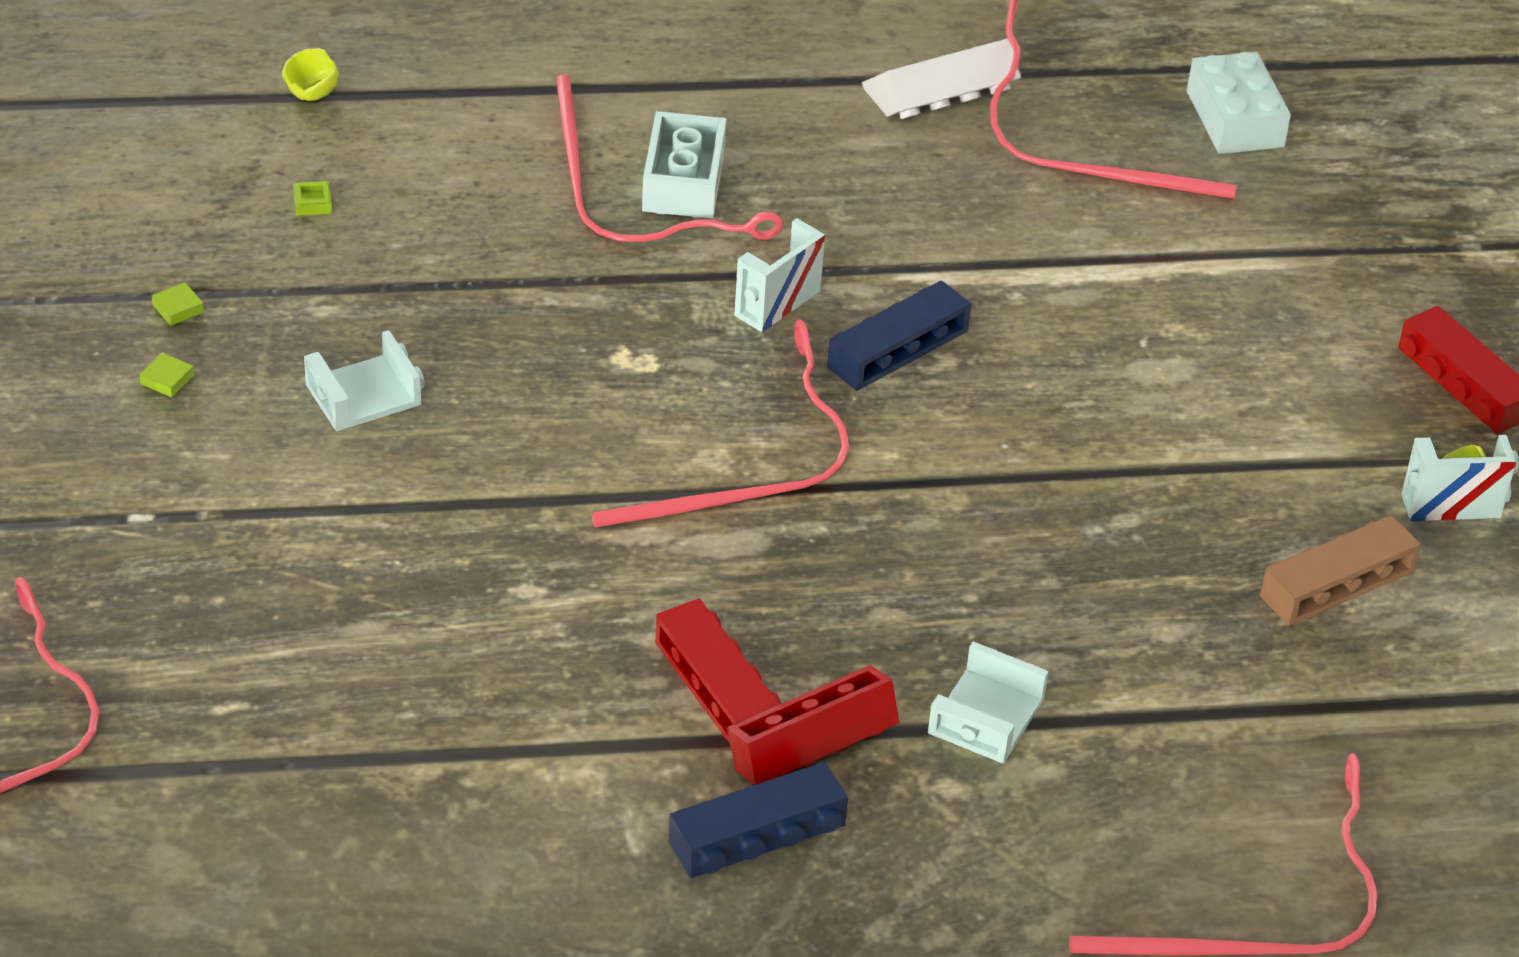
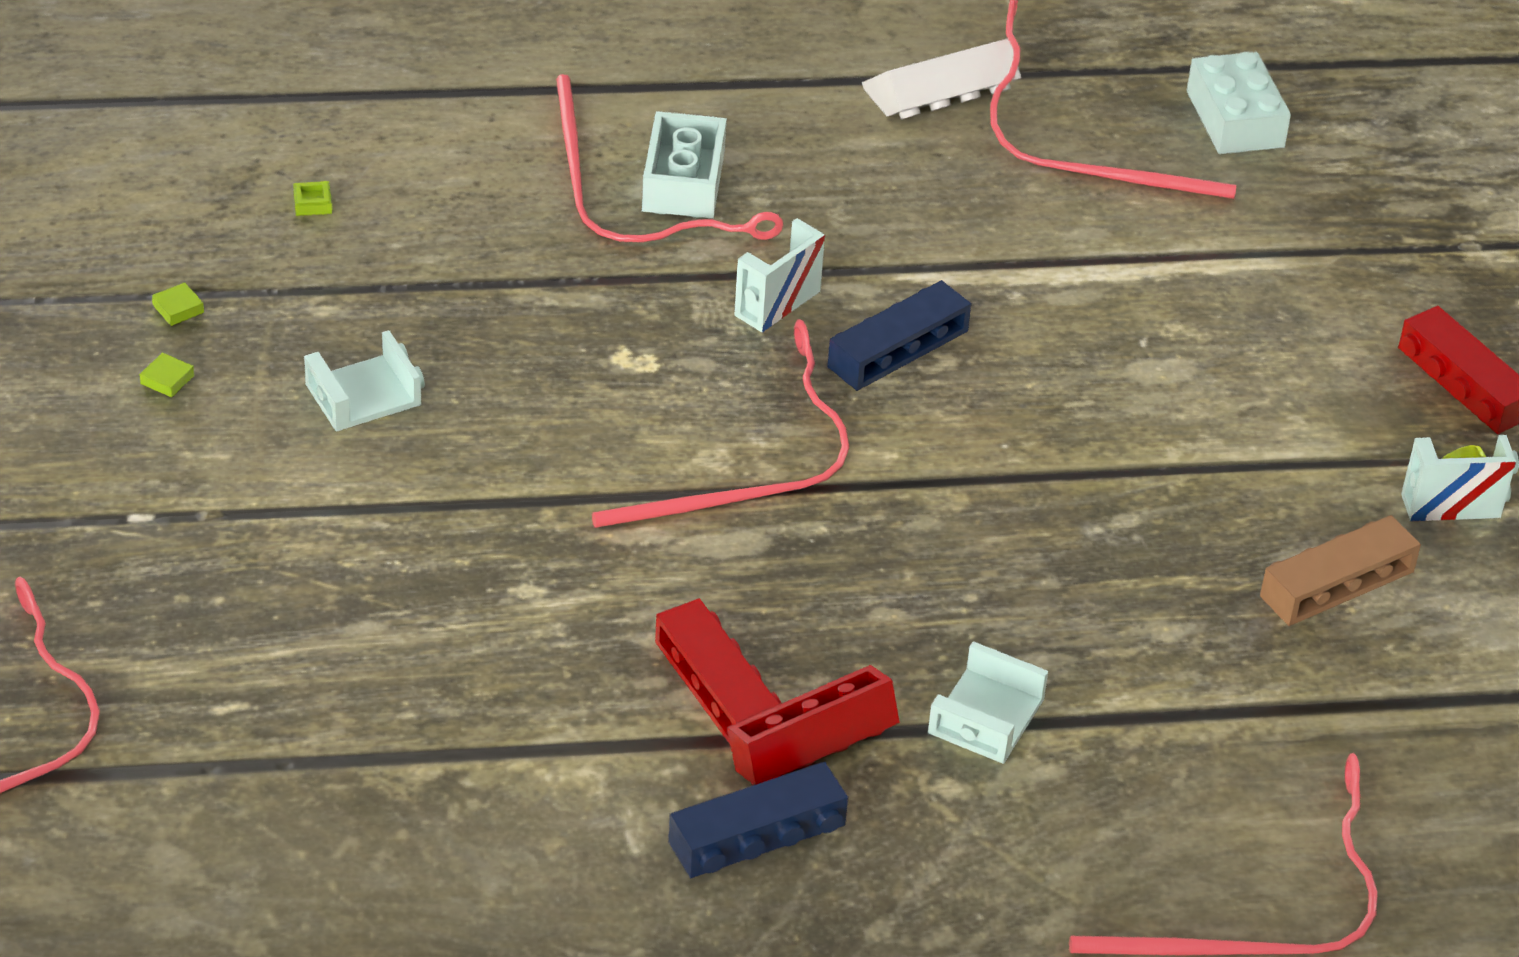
neon yellow hair [282,48,339,101] -> none

